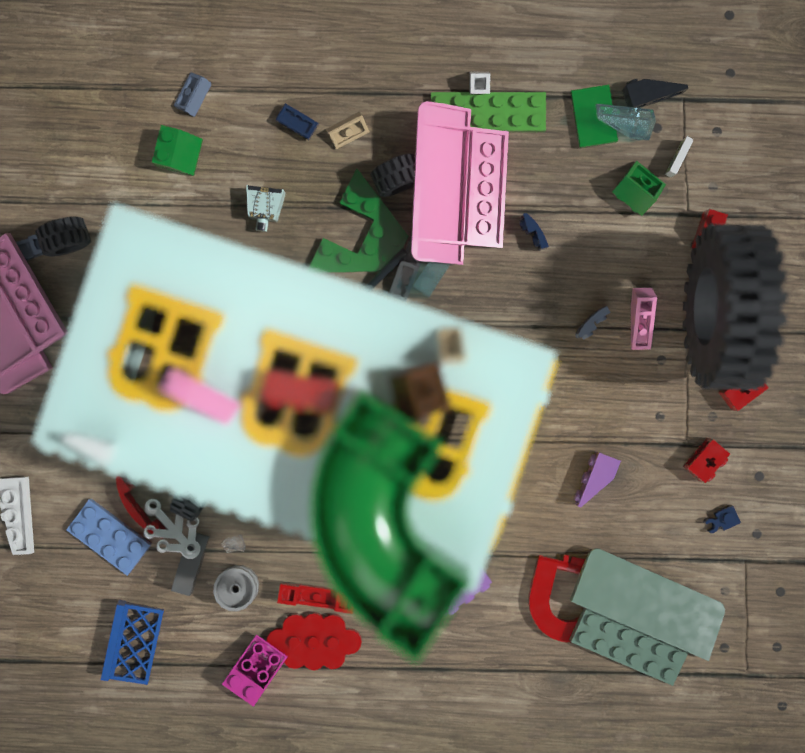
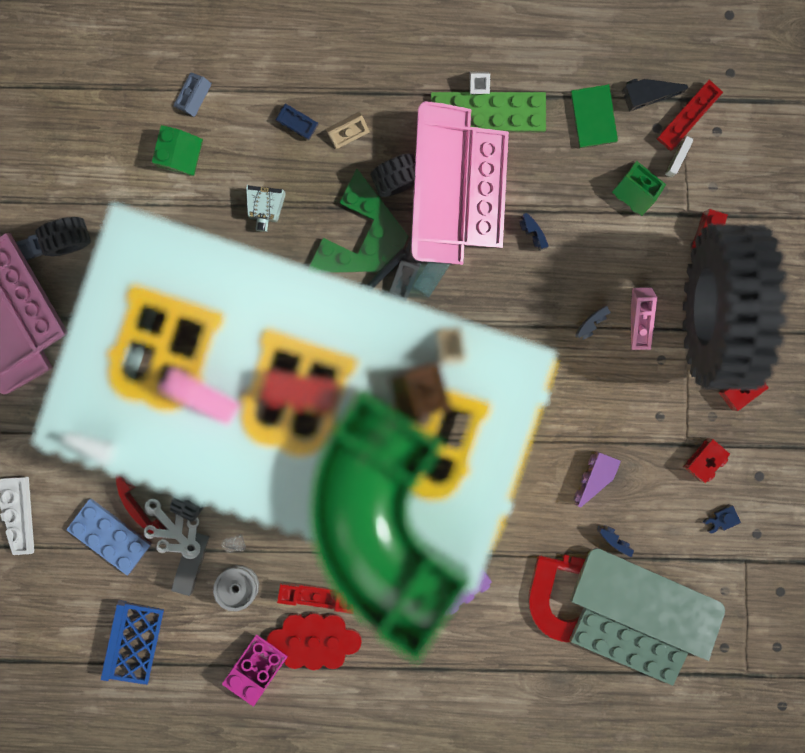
clear light blue slope [596,103,656,140] -> none
none -> dark blue slope [597,525,634,557]
none -> red plate [657,80,723,151]

